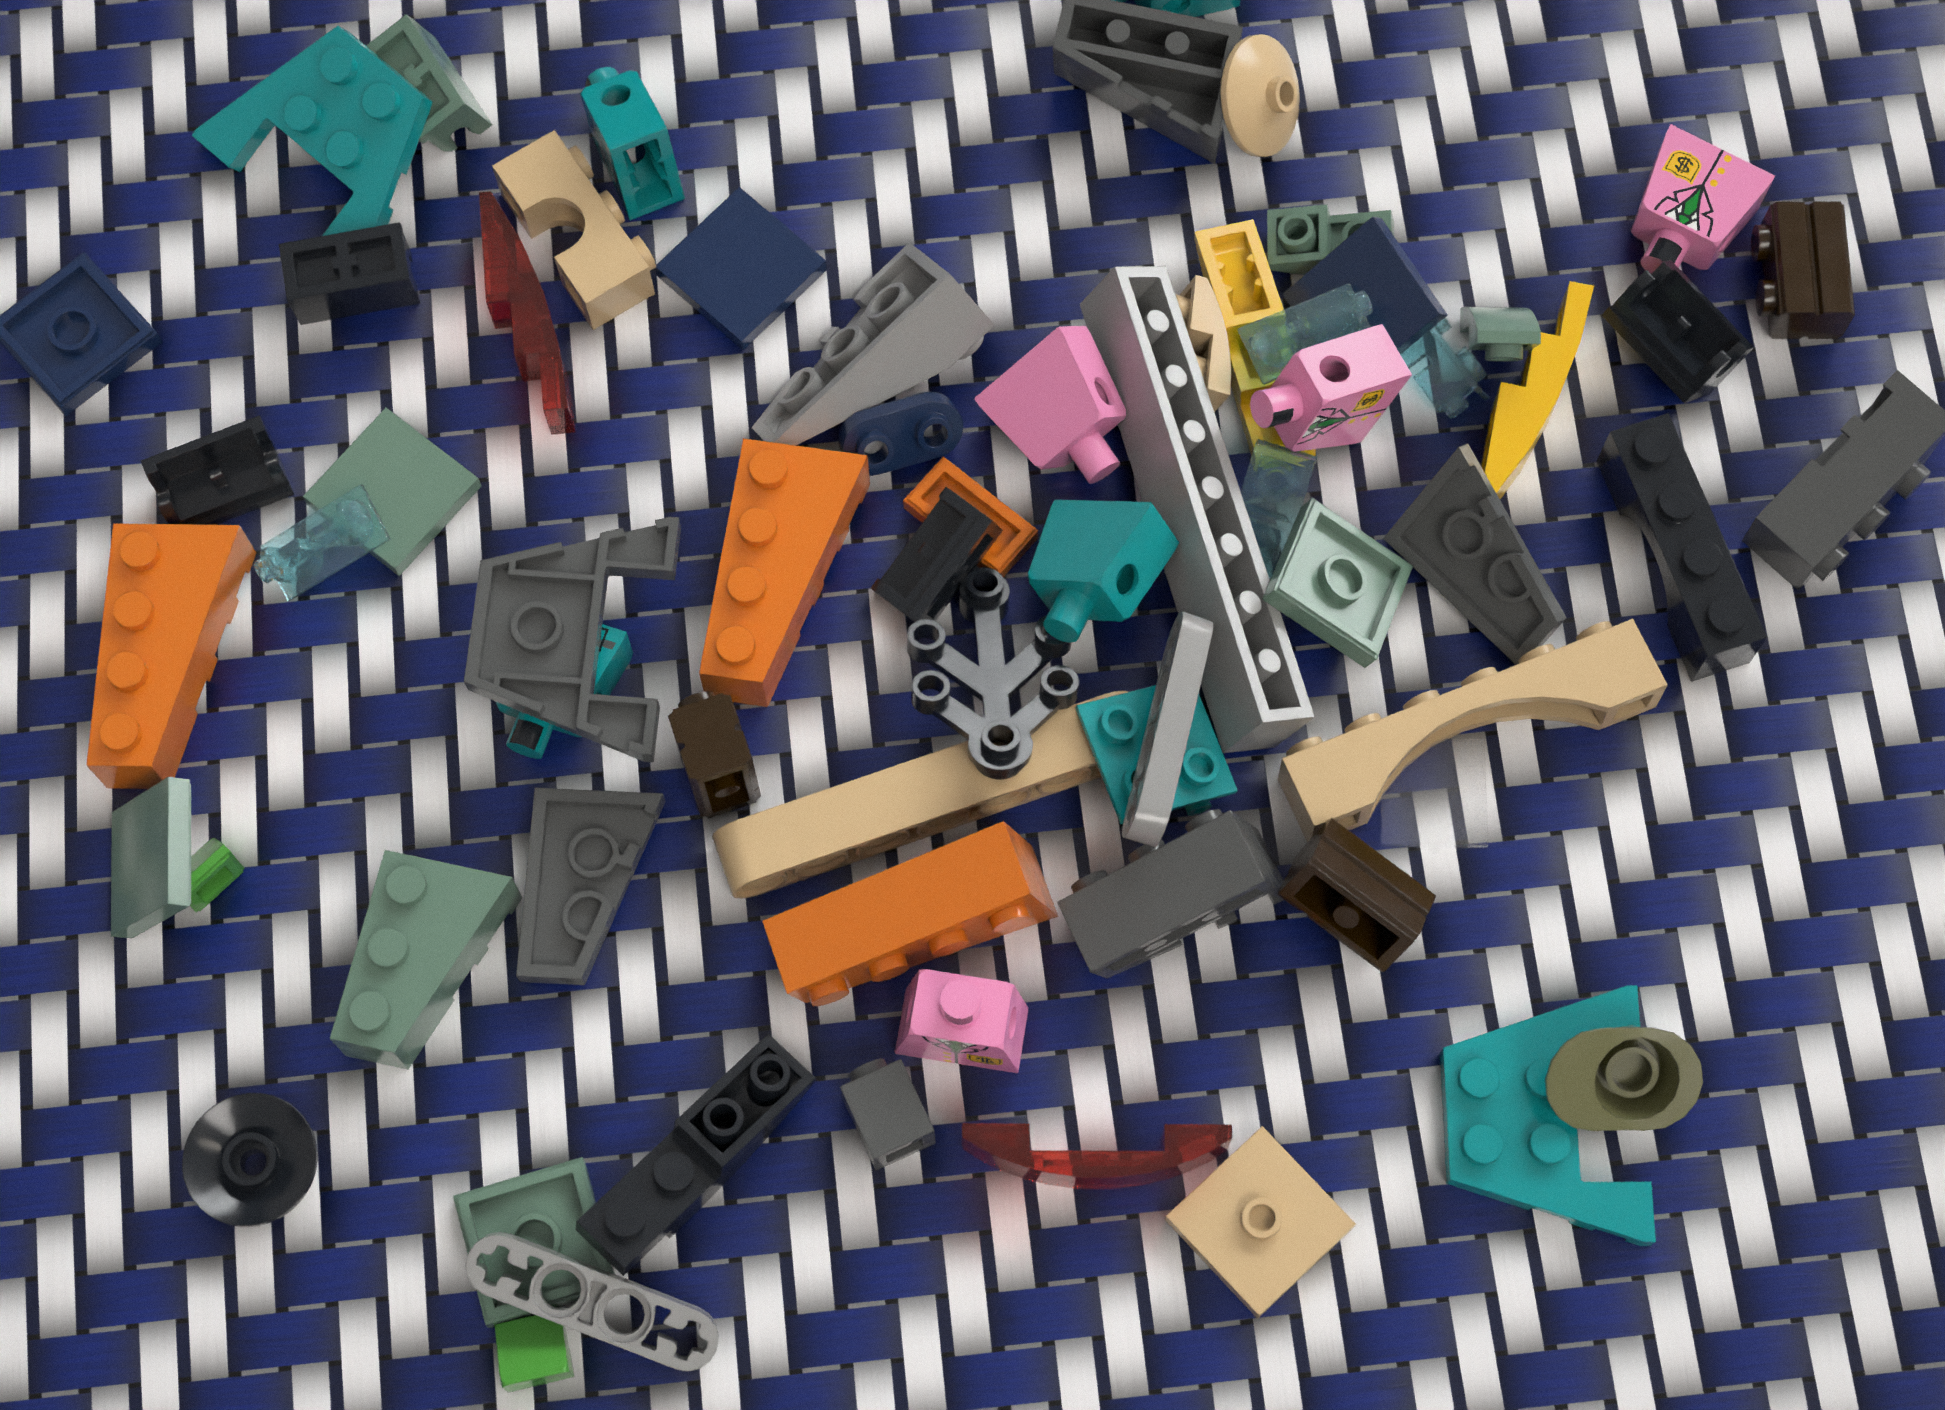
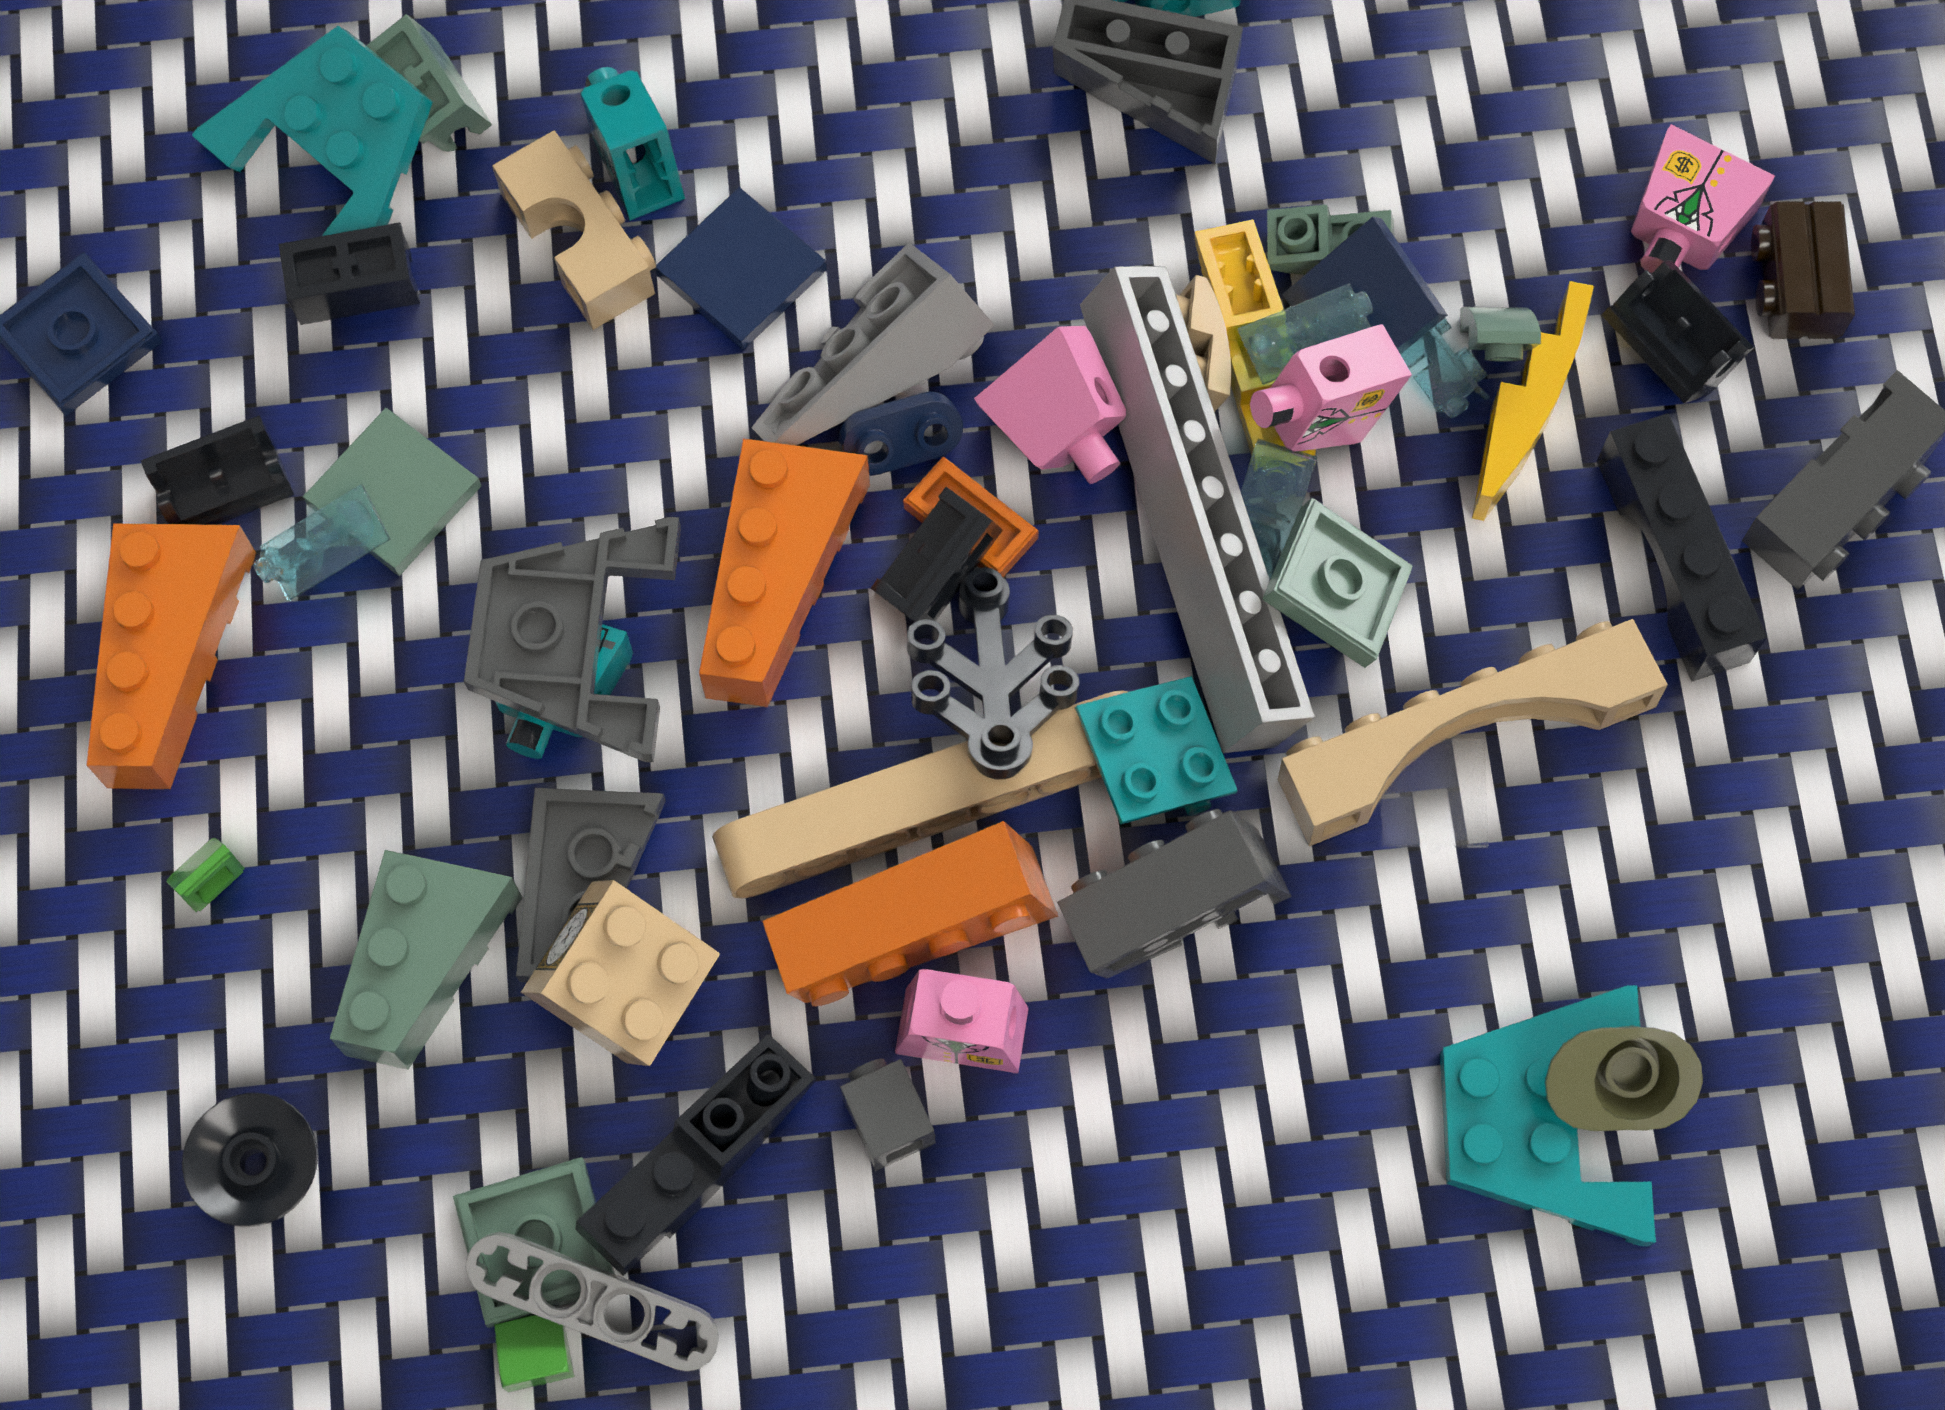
sand green tile [111,777,191,939] -> none
clear red slope [479,191,576,435] -> none
dark brown brick [668,691,761,819] -> none
clear red slope [962,1123,1232,1189] -> none
teal torso [1028,500,1179,643] -> none
light grey beam [1122,611,1213,848] -> none
tan plate [1165,1126,1356,1319] -> none
tan dish [1221,34,1299,157] -> none
dark brown brick [1277,818,1436,972] -> none
dark grey wing [1383,444,1567,665] -> none
none -> tan brick [521,880,721,1066]

